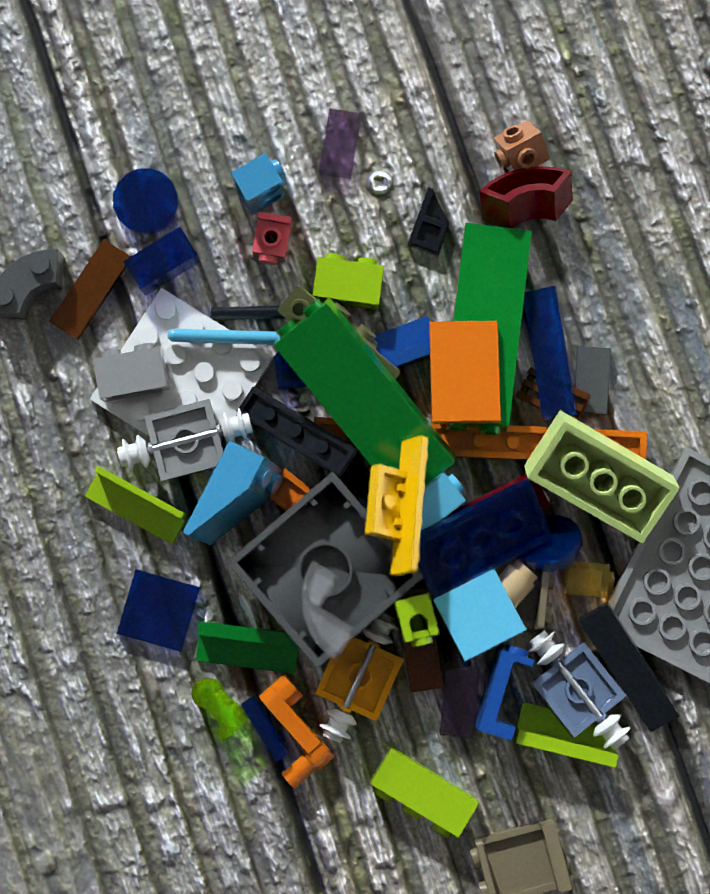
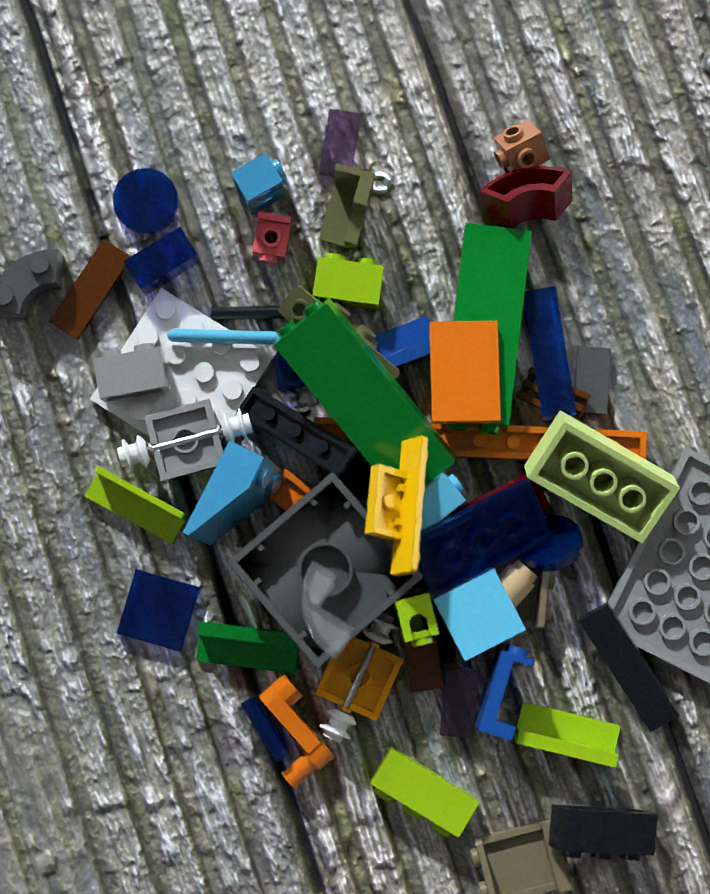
clear neon green leg [191,678,250,742] -> none
black tile [407,187,450,257] -> none
sand blue plate [529,630,630,750] -> none
clear yellow brick [562,560,615,598] -> none
none -> olive panel [319,163,375,251]
none -> black brick [548,804,658,861]

